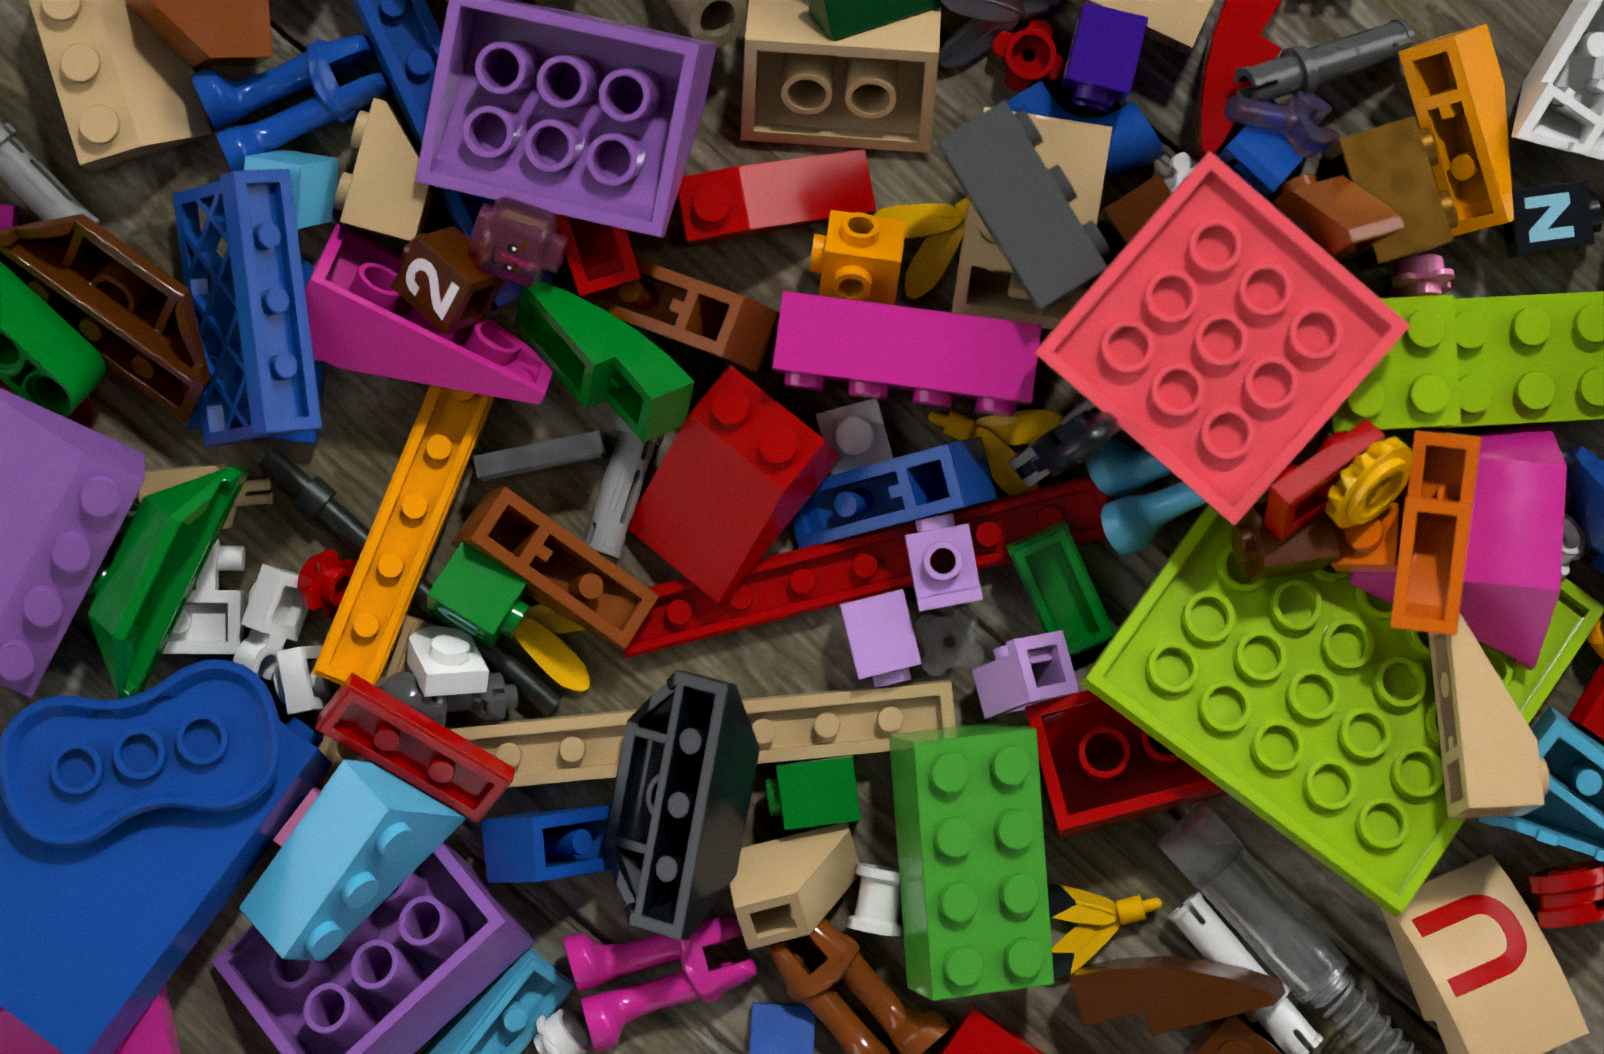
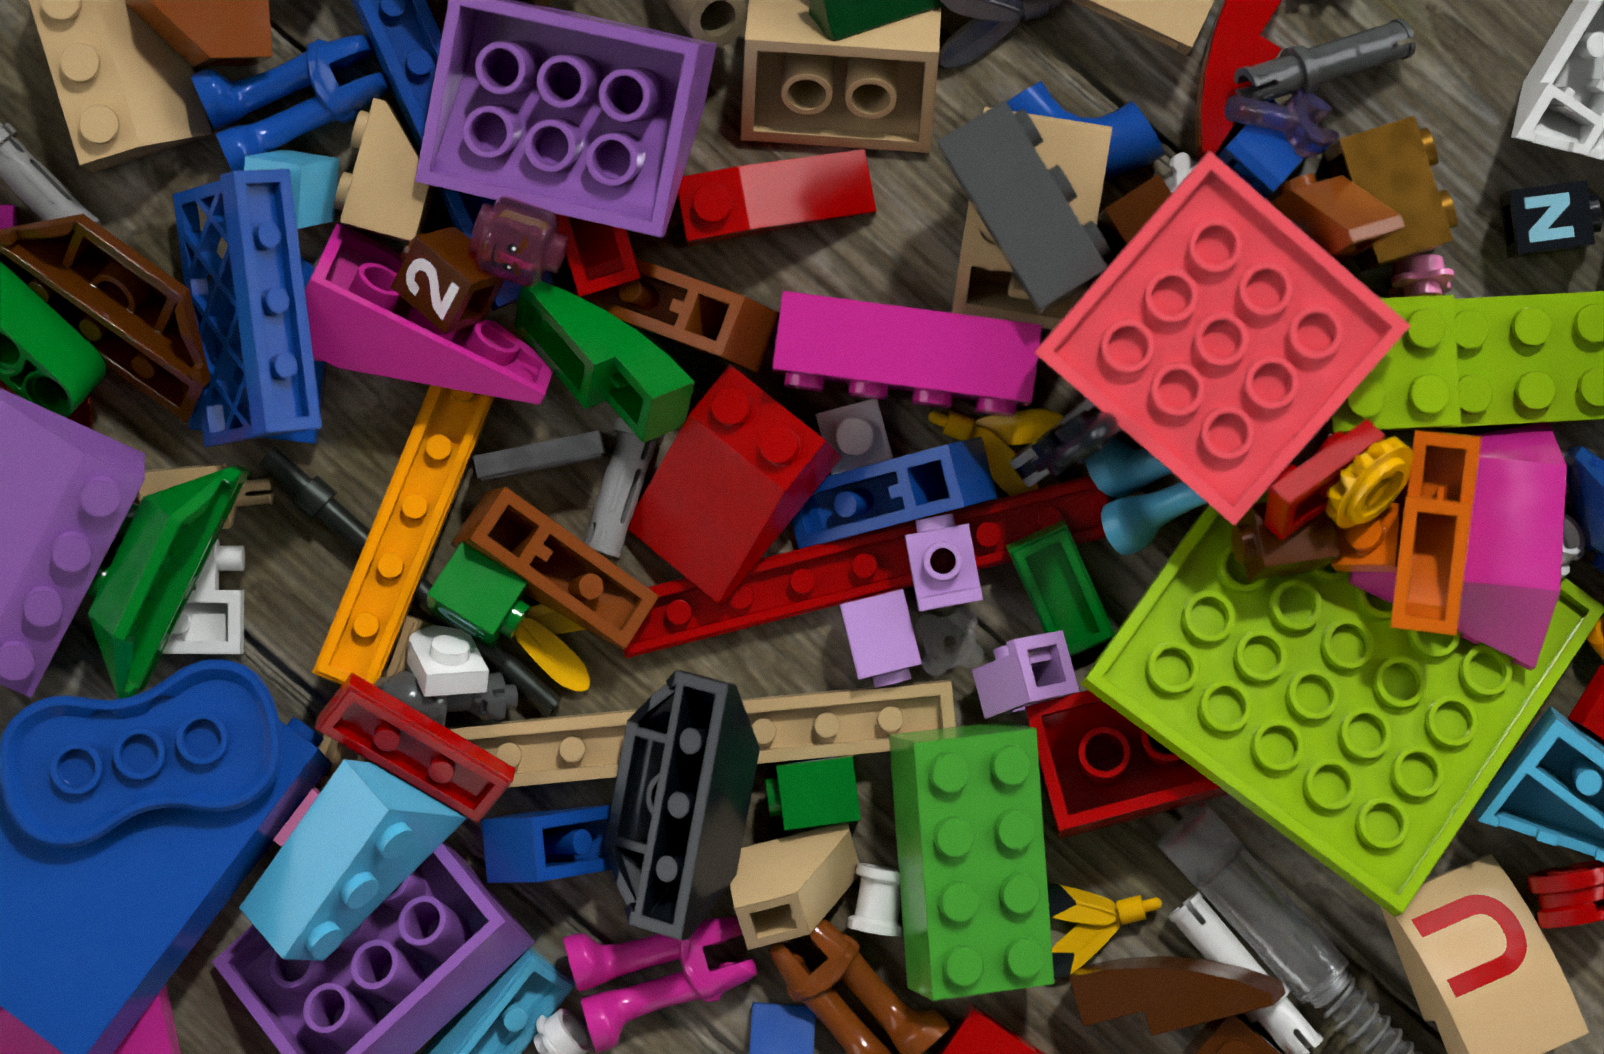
white plate [233,564,309,681] -> none
white plate [274,646,331,715] -> none
red plate [297,549,357,620] -> none
light orange brick [809,210,907,305] -> none
yellow piece [872,197,969,300] -> none
red plate [992,19,1065,92] -> none
dark purple brick [1059,2,1149,114] -> none
light orange slope [1398,23,1514,237] -> none
tan slope [1428,614,1549,819] -> none

